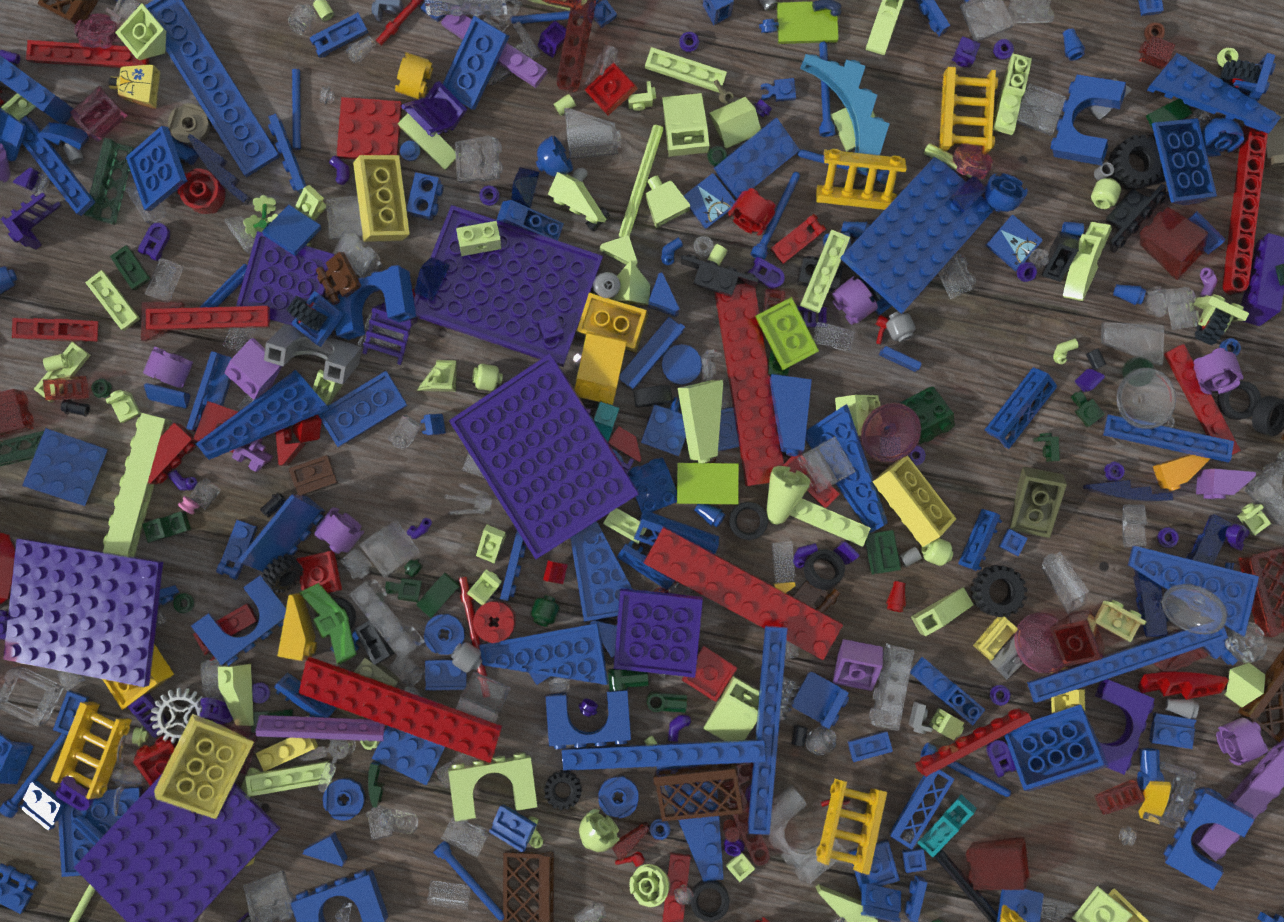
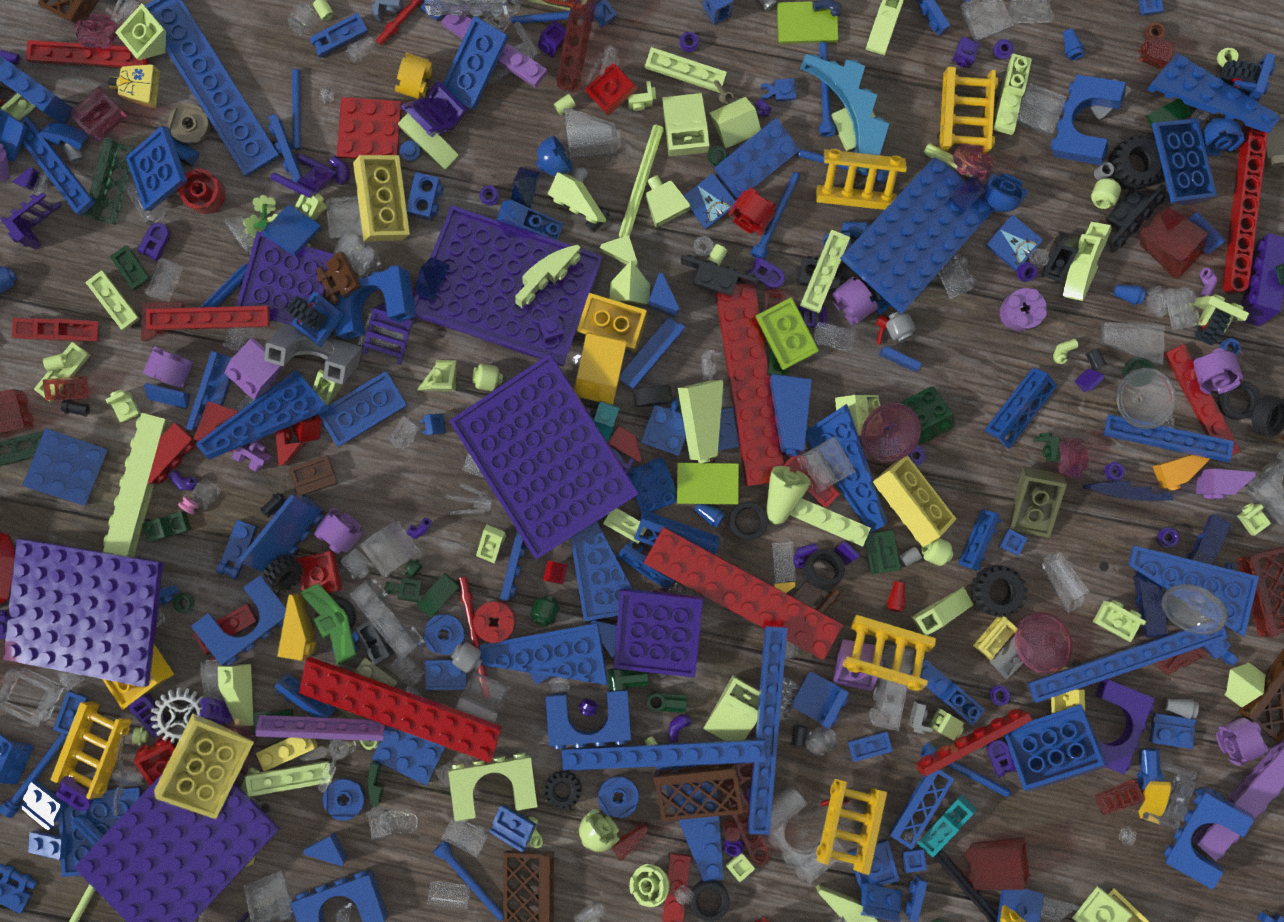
dark green plate [91,378,112,398] -> none
clear blue slope [187,134,252,205] -> none
dark purple plate [252,683,271,703] -> none
clear plate [455,136,503,183] -> none
yellowish green brick [456,221,501,256] -> none
yellowish green bracket [467,570,502,605] -> none
light grey head [593,272,620,298] -> none
red hand [615,851,645,867] -> none
blue plate [650,819,670,840] -> none
blue arm [661,237,683,265] -> none
blue tile [662,344,702,385] -> none
red plate [682,645,738,702] -> none
blue plate [759,19,779,33] -> none
red plate [770,214,827,265] -> none
clear red slope [1049,609,1105,666] -> none
blue hinge [1062,222,1084,237] -> none
dark green plate [1070,391,1105,427] -> none
clear slope [1122,505,1147,548] -> none
red slope [1138,672,1229,700] -> none
clear plate [1225,622,1267,663] -> none
dark purple plate [1226,523,1250,550] -> none
none -> plate [28,830,67,860]
none -> dark purple plate [271,154,337,199]
none -> yellowish green slope [515,245,581,308]
none -> yellow fence [842,615,936,691]
none -> medium lavender brick [999,288,1047,332]
none -> clear pink plate [1058,438,1088,478]

